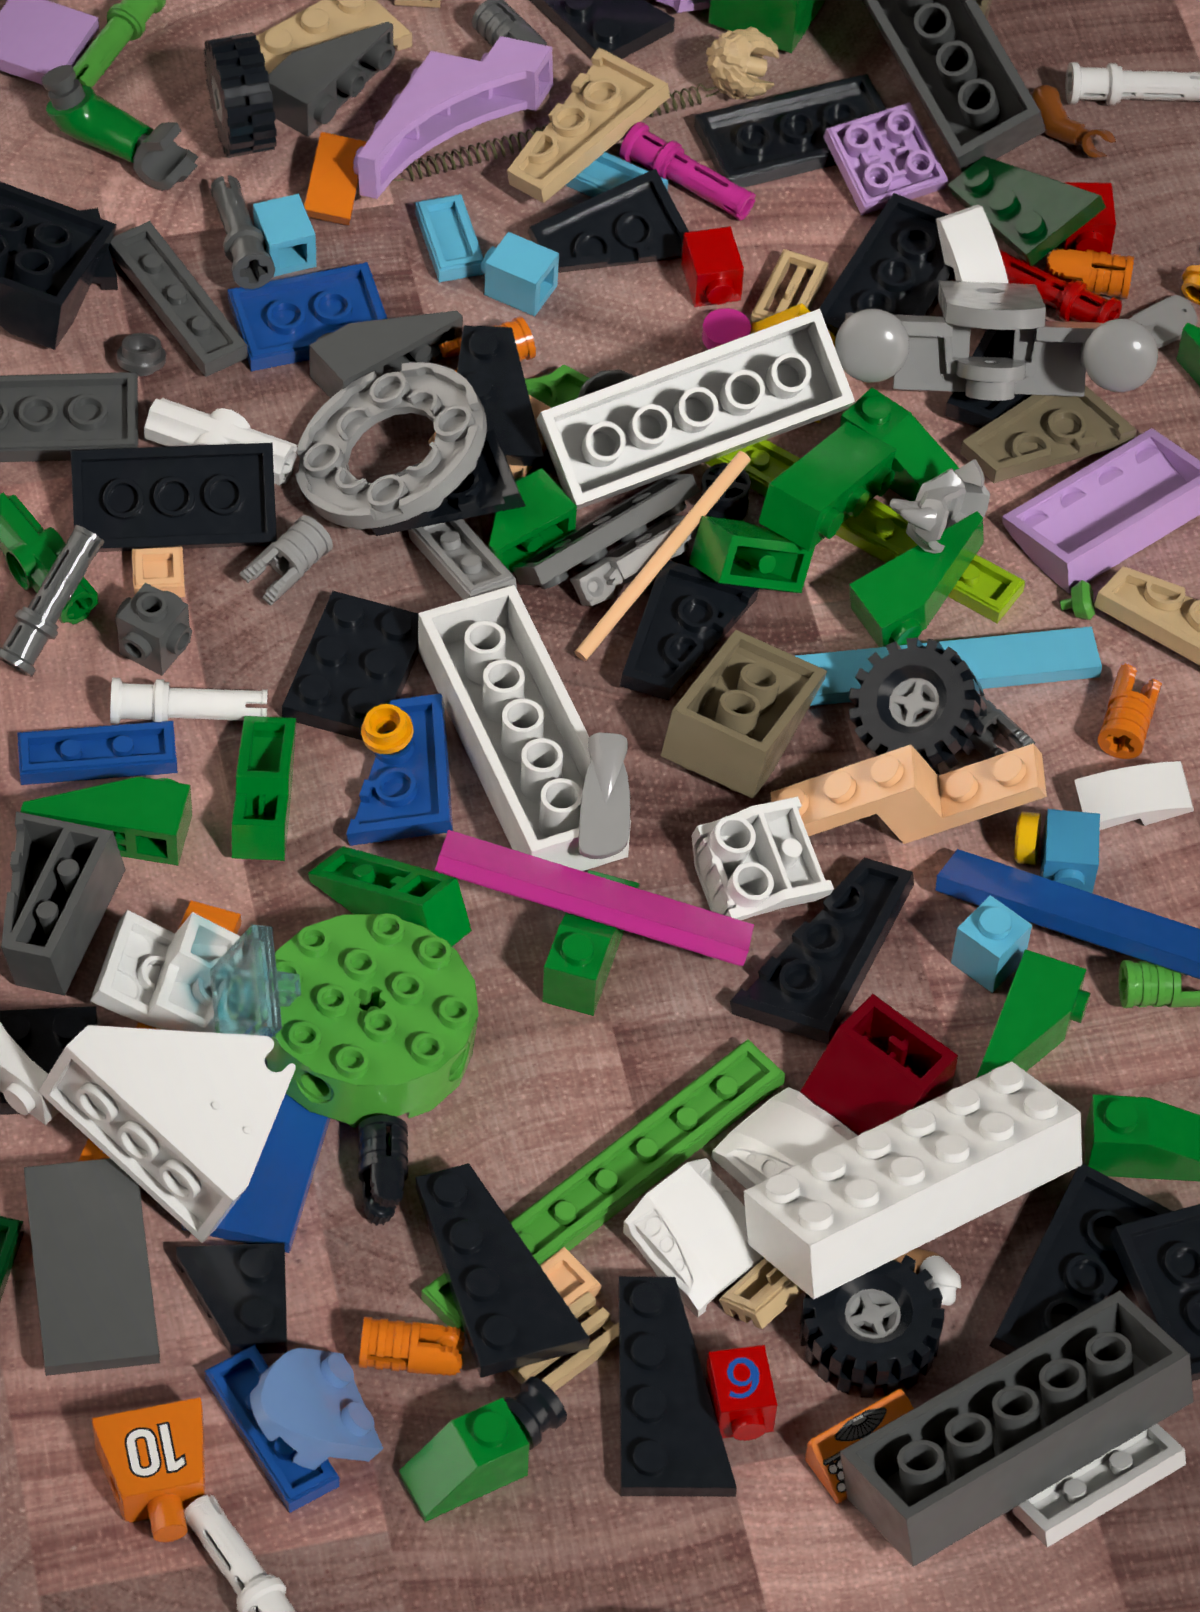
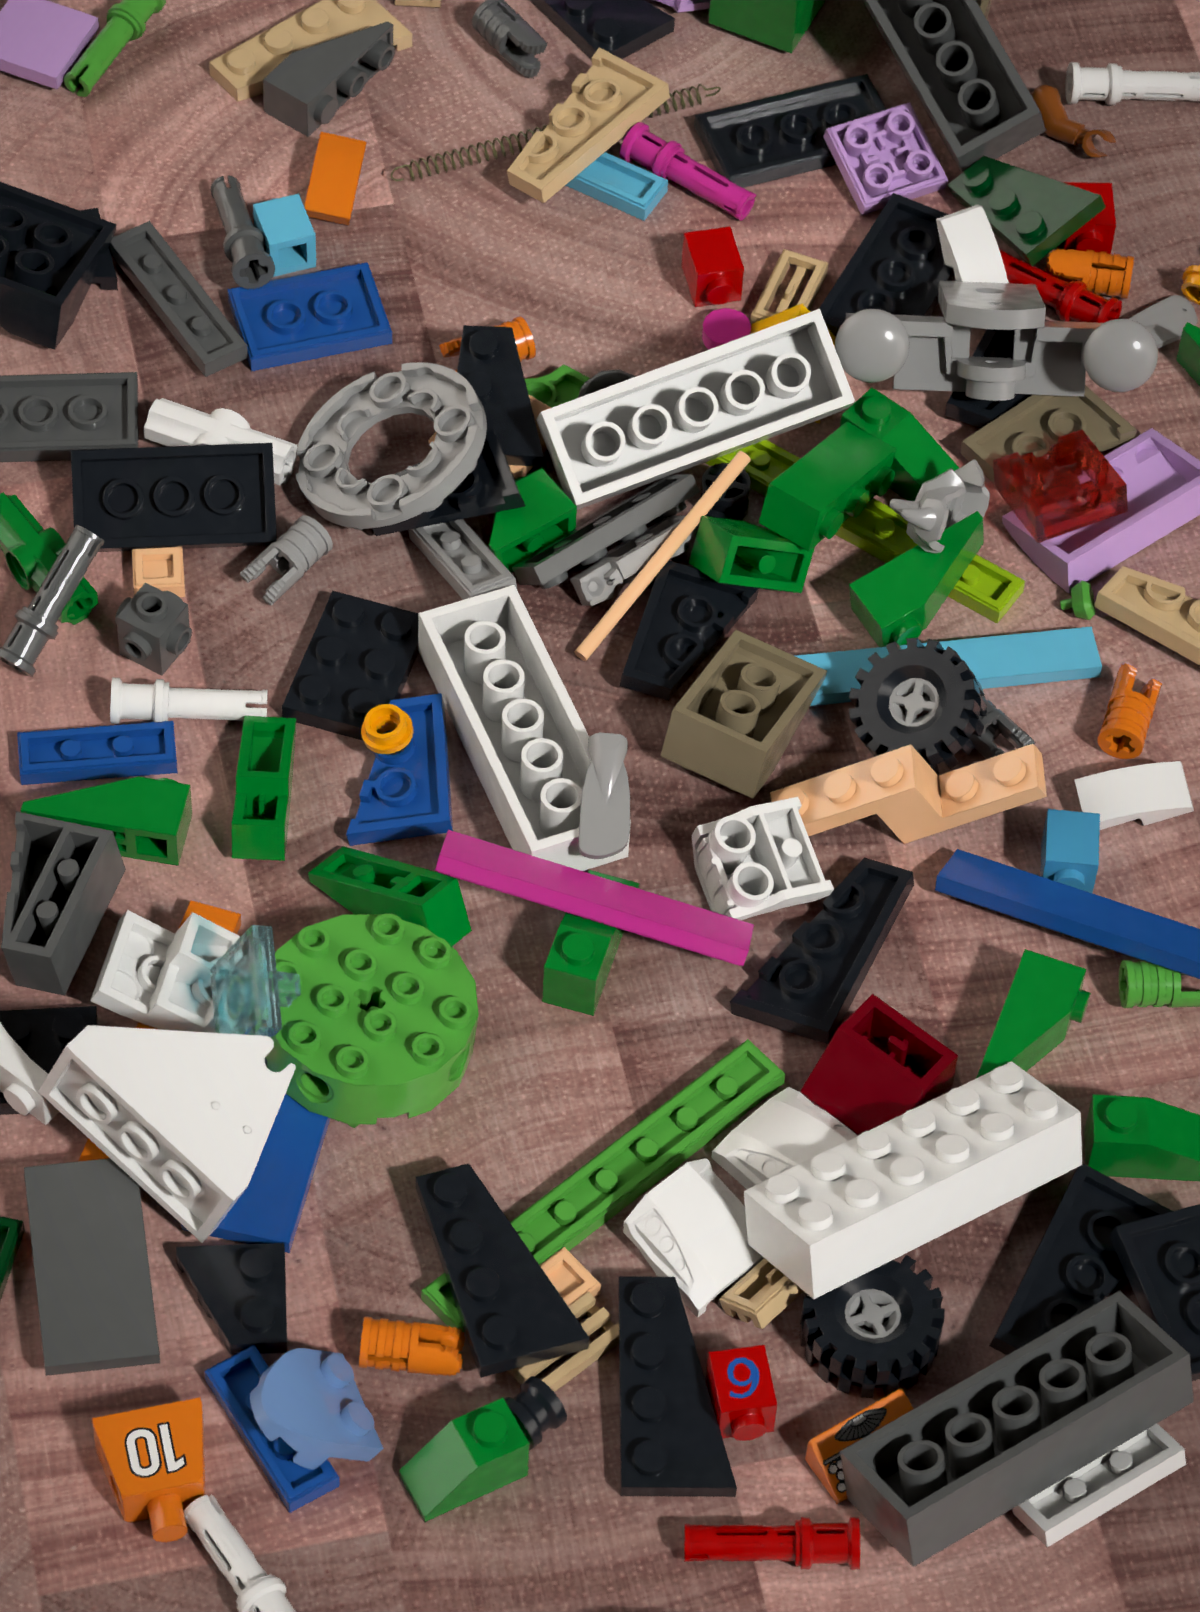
piece [42,65,199,191] -> none
flat silver plate [117,333,166,376] -> none
black wheel [204,32,277,158] -> none
dark grey slope [309,310,463,398] -> none
lavender arch [353,36,553,199] -> none
black hinge [358,1115,408,1226] -> none
medium azure tile [415,194,484,282] -> none
medium azure brick [481,232,559,317] -> none
black wing [528,168,689,273] -> none
tan piece [706,27,779,100] -> none
white arm [894,1248,961,1306] -> none
medium azure brick [951,895,1032,993] -> none
yellow tile [1014,812,1041,865] -> none
none -> red pin [684,1517,860,1570]
none -> clear red brick [993,429,1128,543]

